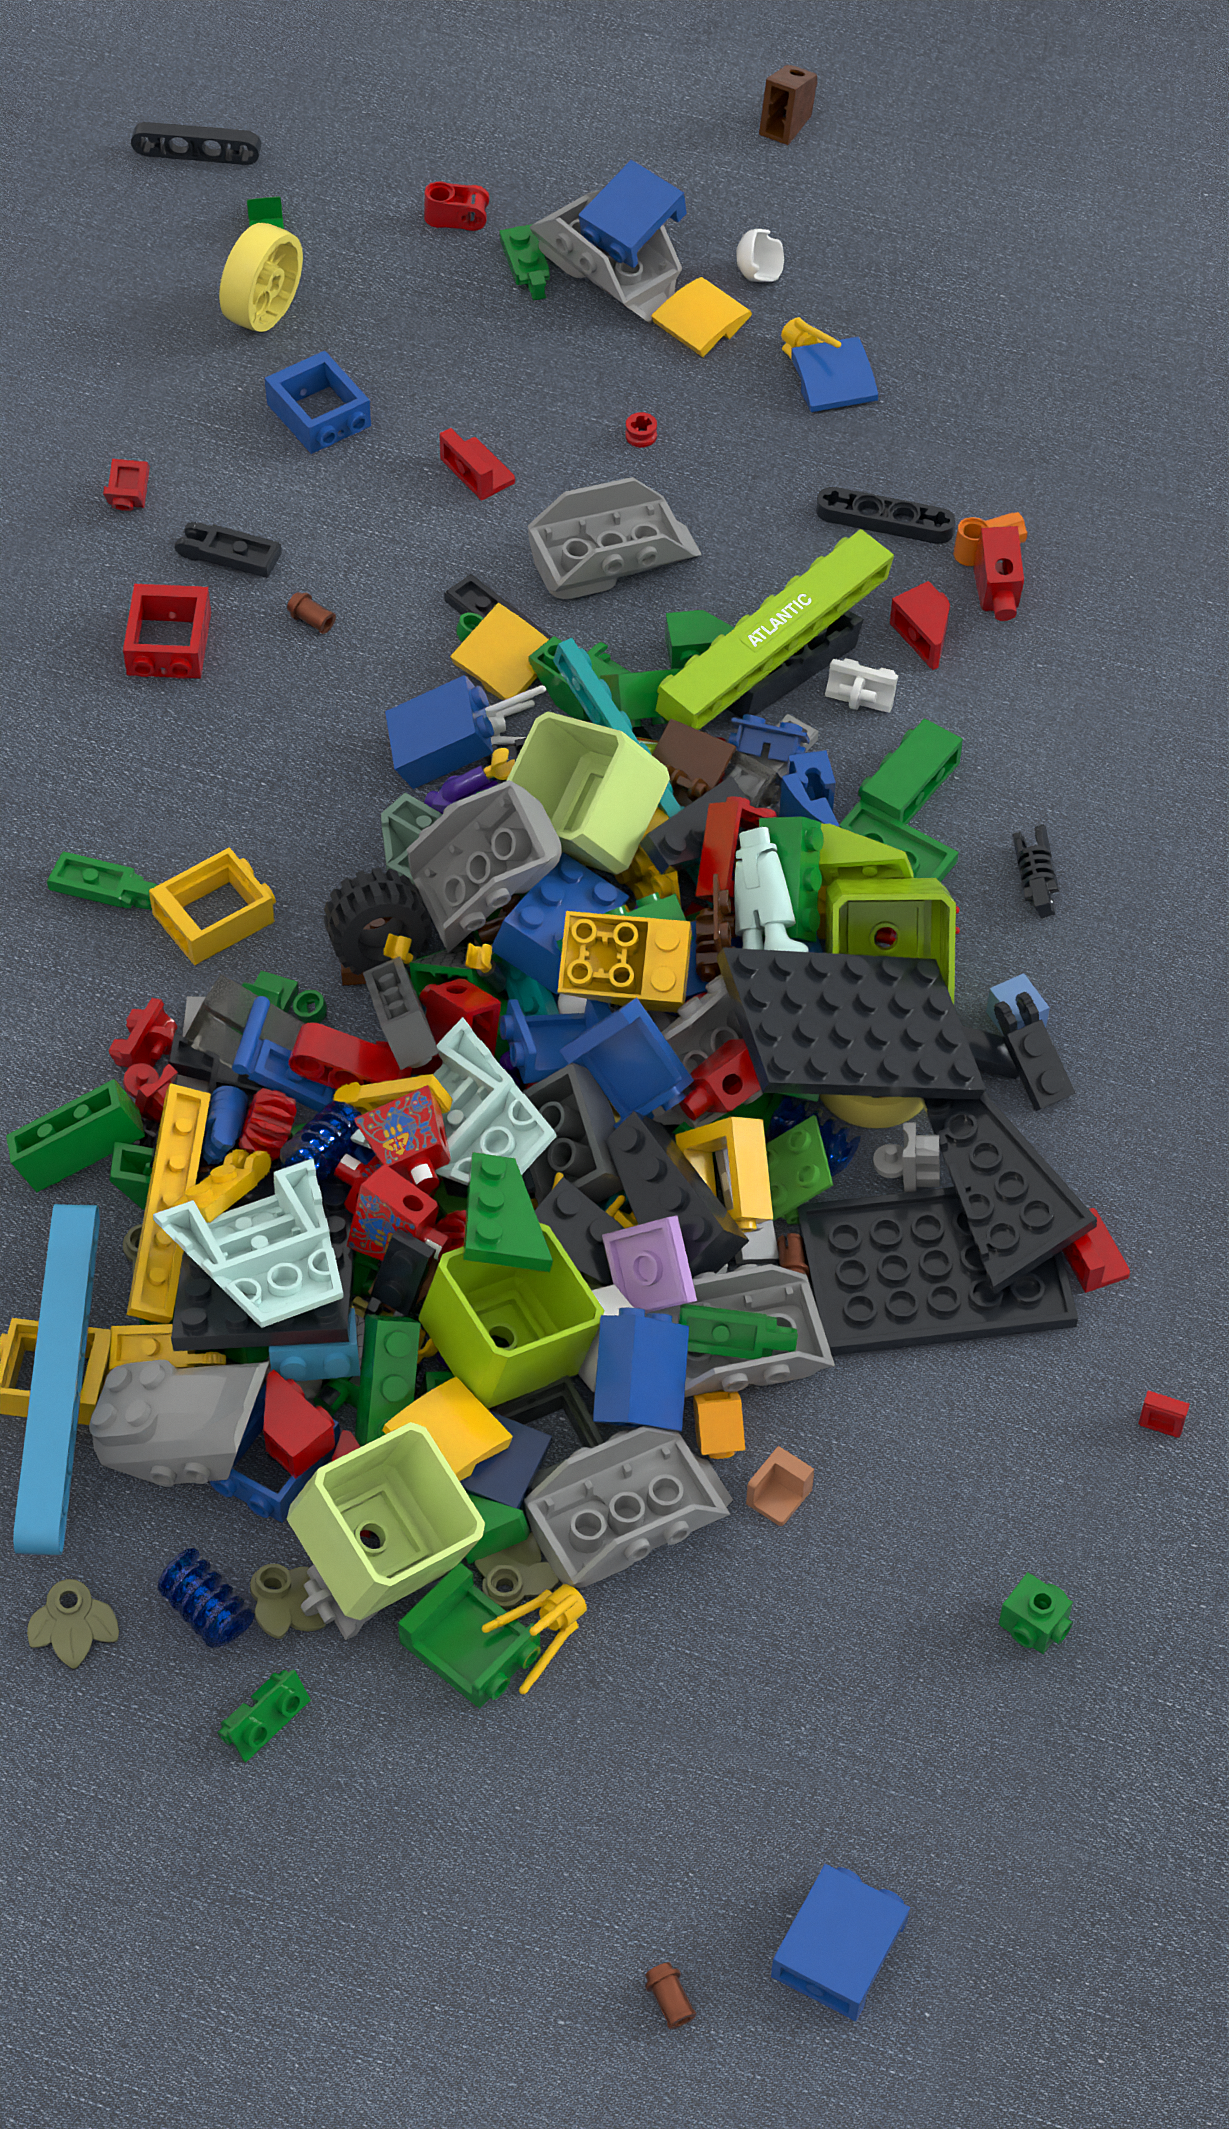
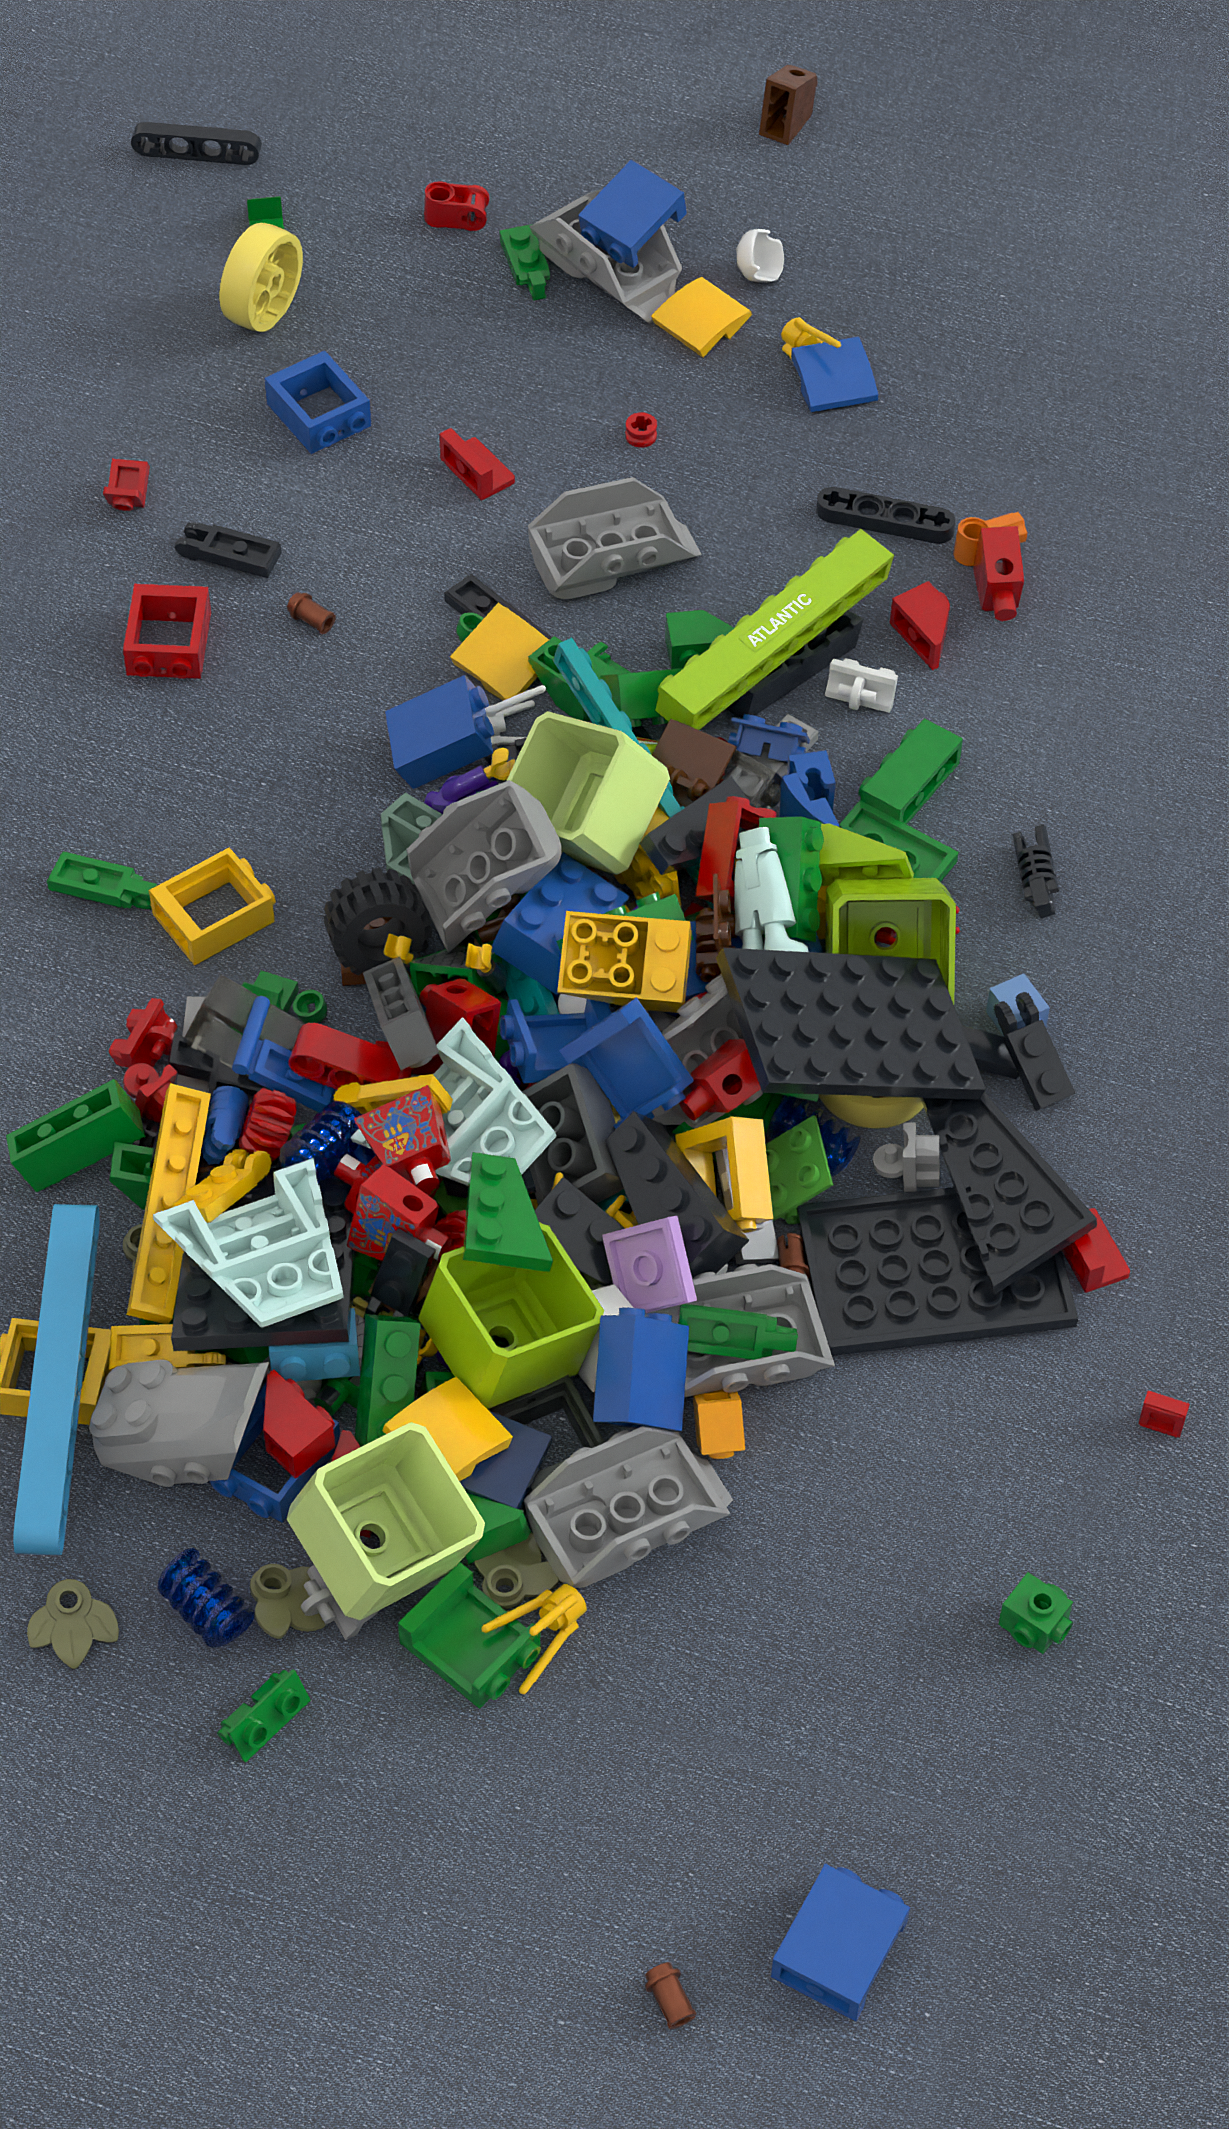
nougat panel [746,1446,814,1526] -> none

